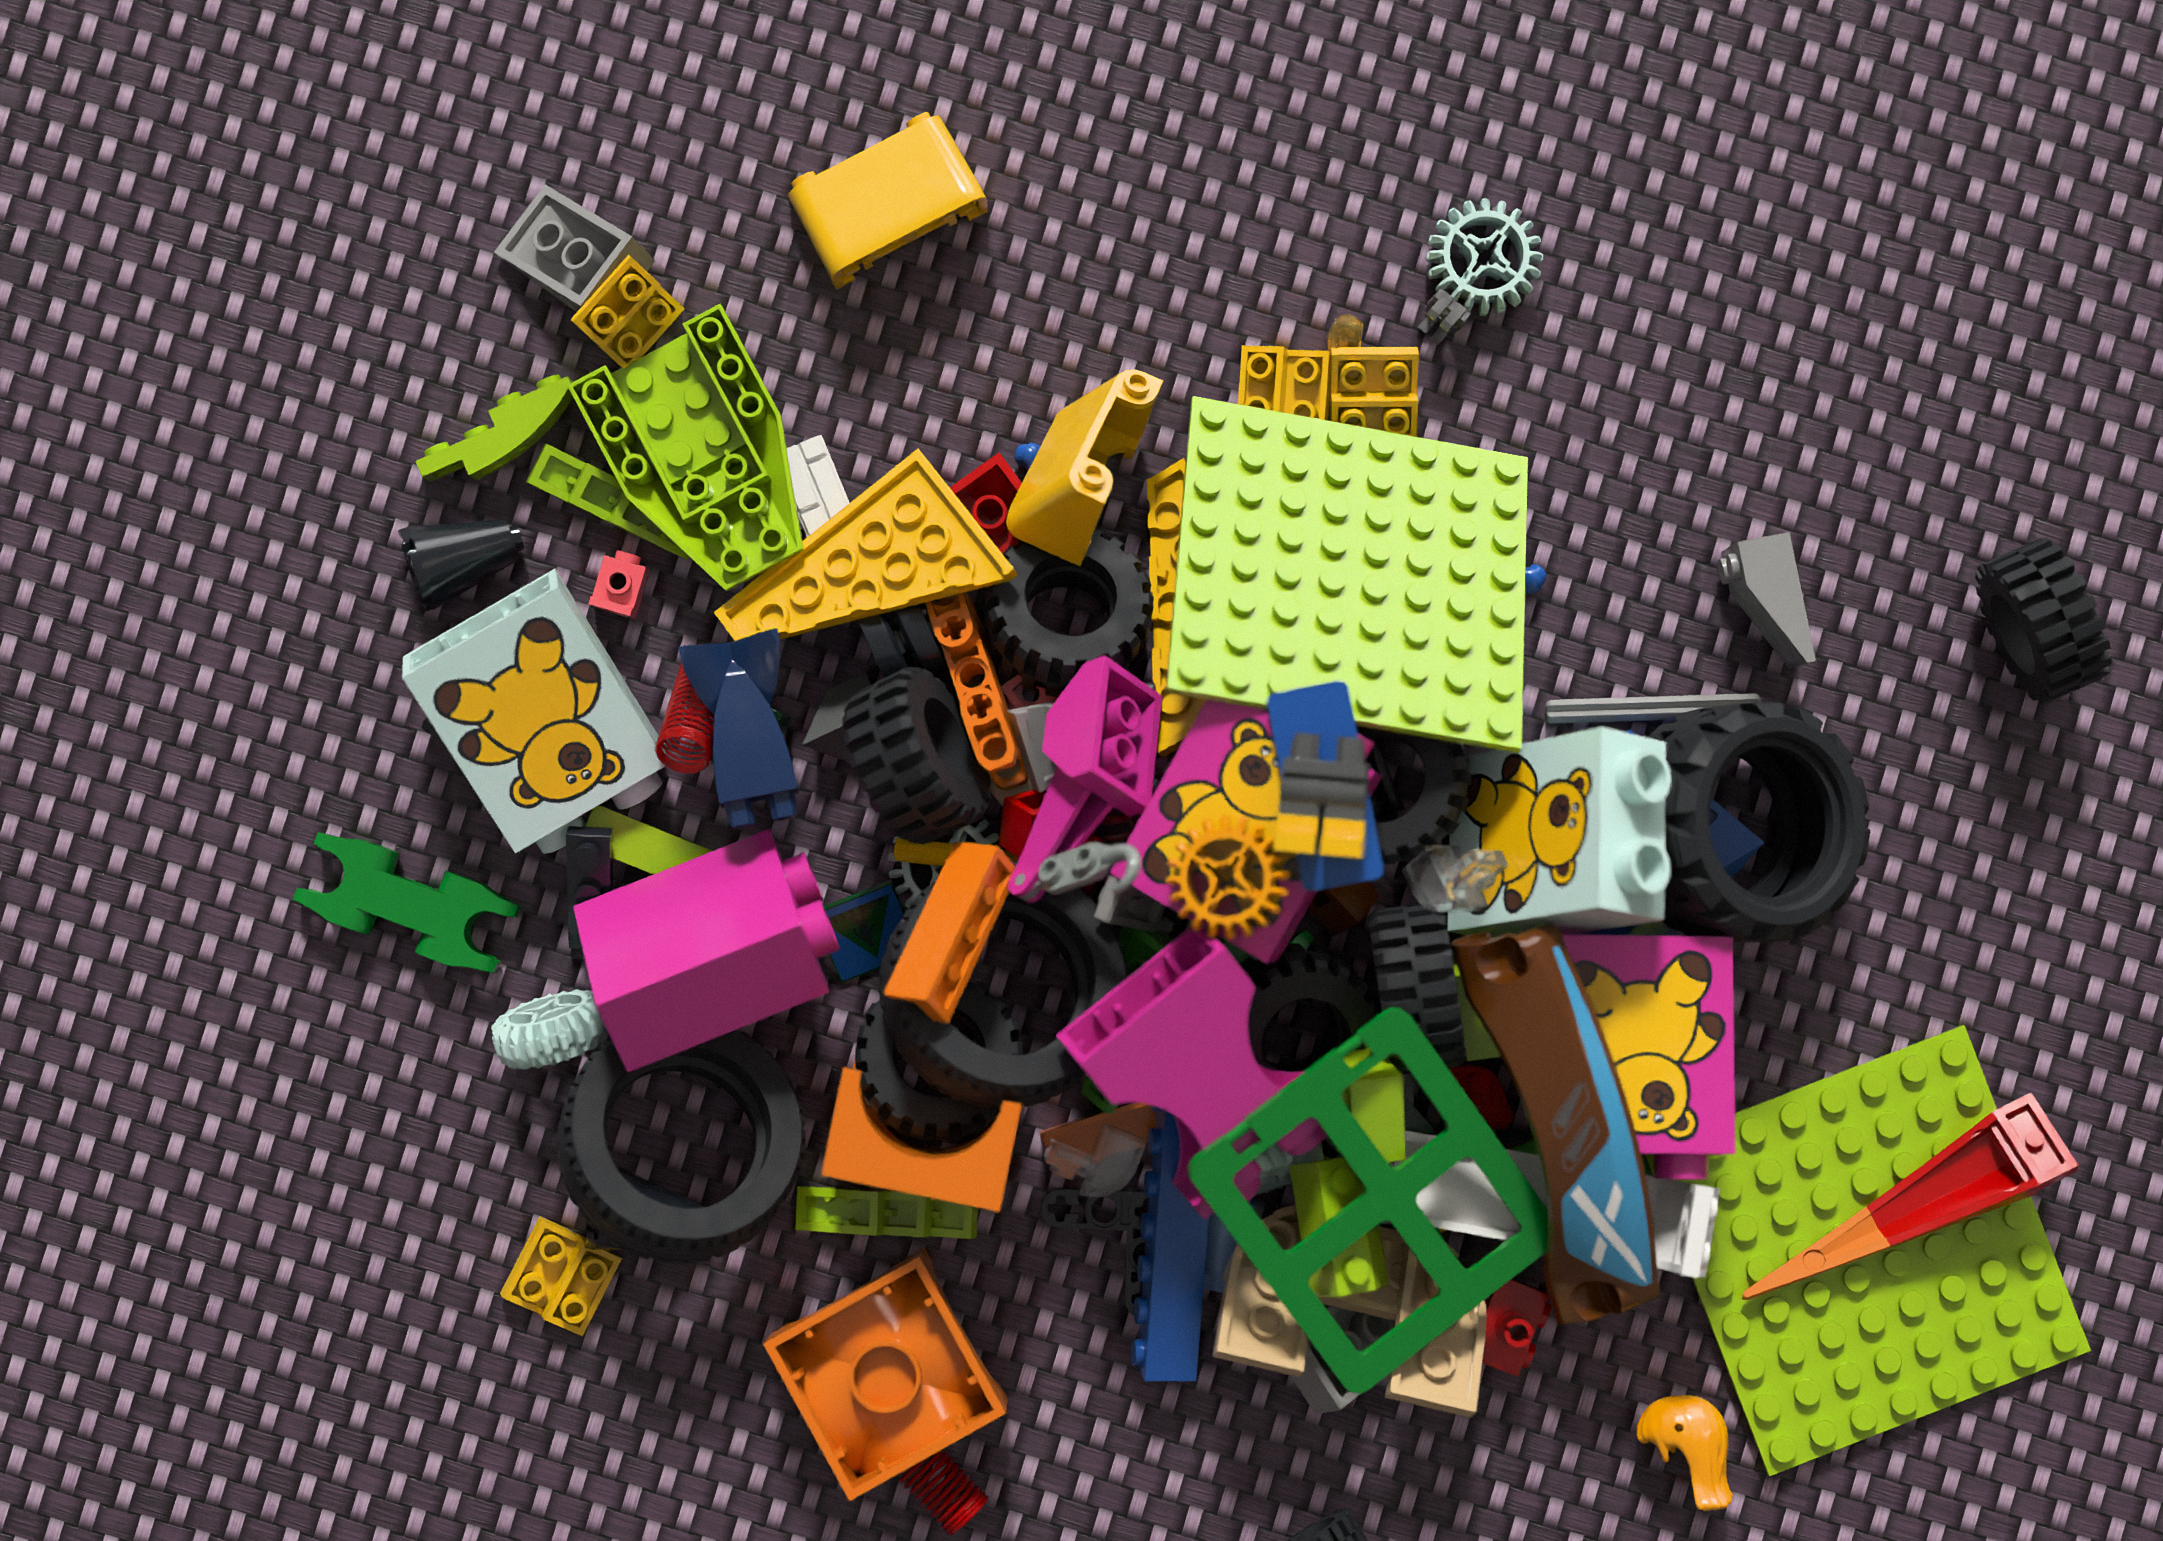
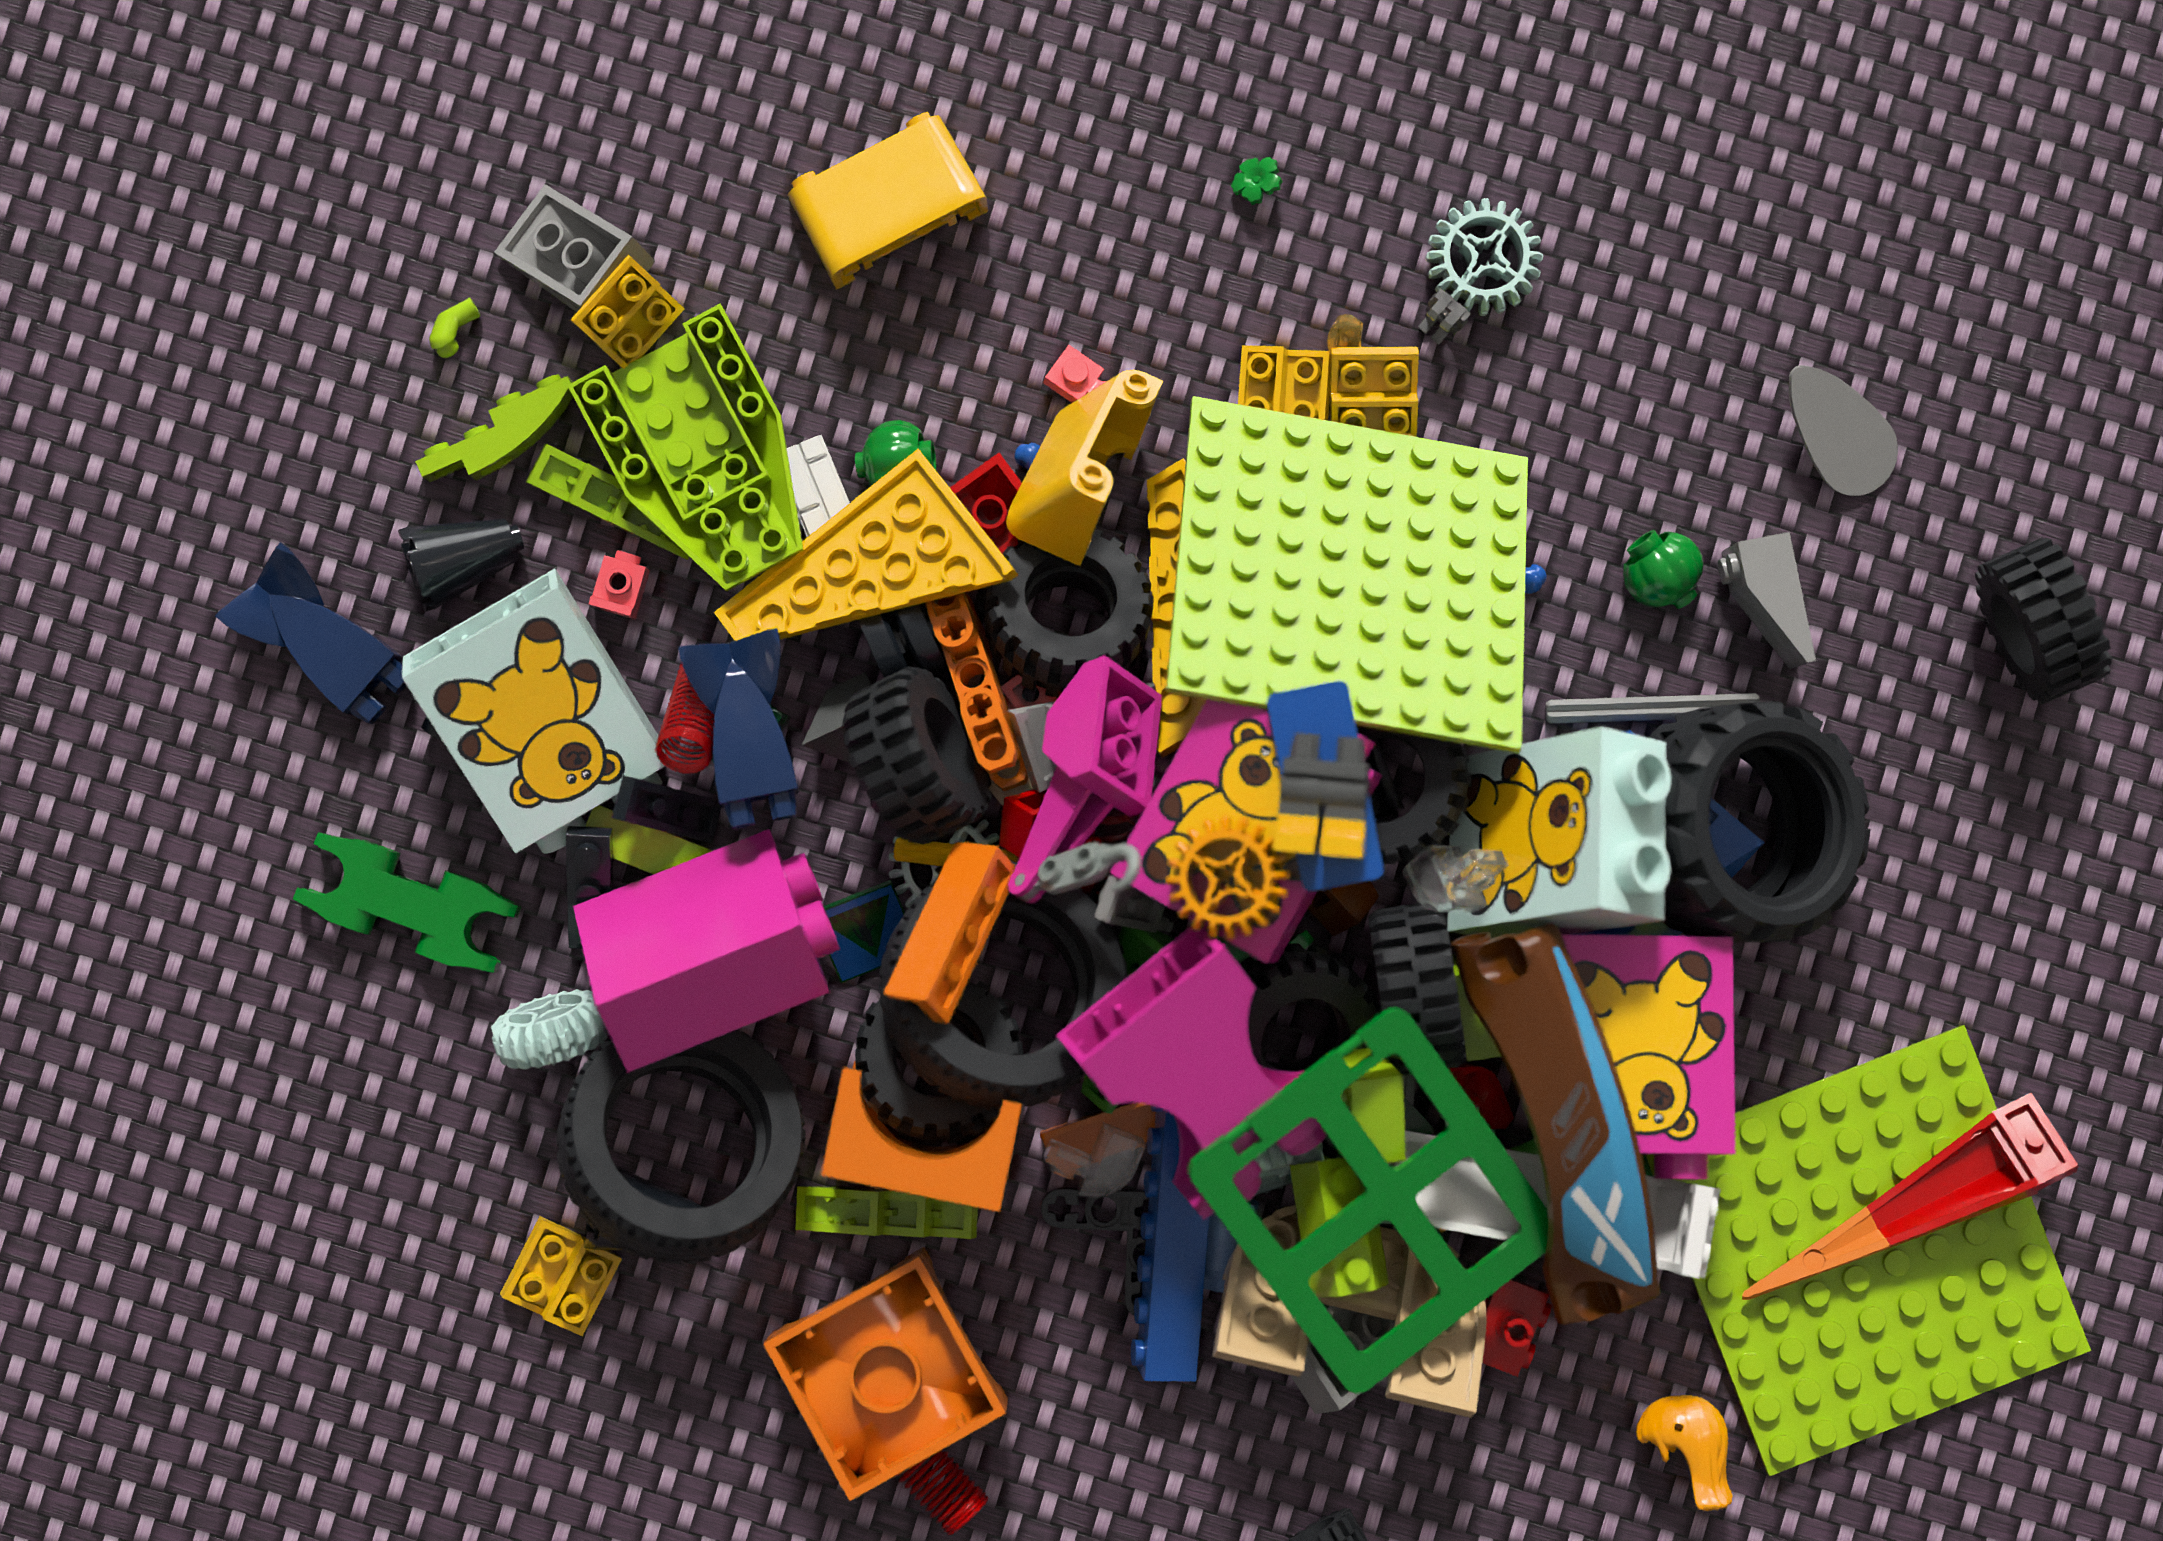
none -> dark blue hips [215,542,407,724]
none -> lime arm [429,297,481,358]
none -> black plate [612,775,721,843]
none -> green plant [855,420,937,486]
none -> coral plate [1043,345,1106,403]
none -> green plant [1231,157,1283,206]
none -> green plant [1623,530,1704,609]
none -> light grey shield [1789,365,1898,496]

